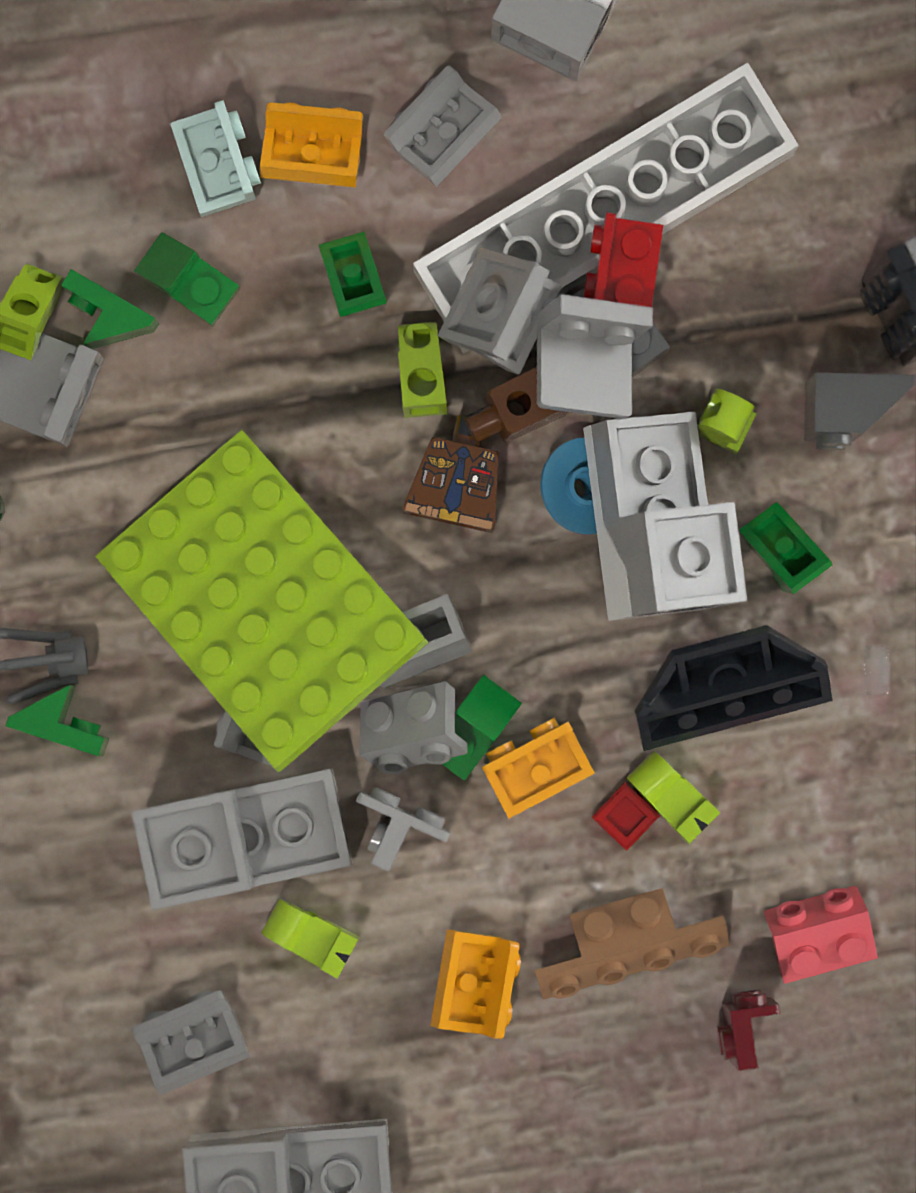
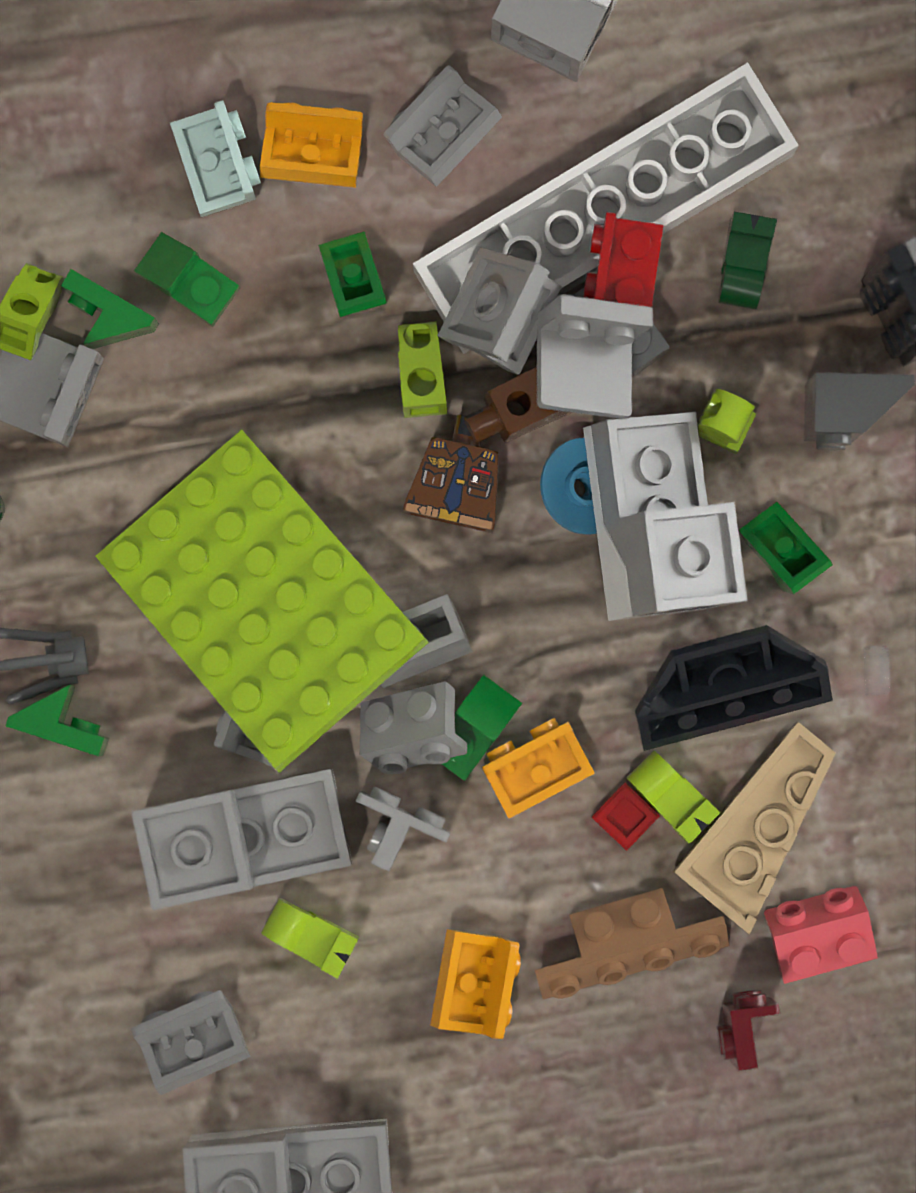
none -> tan wing [673,722,836,935]
none -> dark green leg [718,211,777,310]

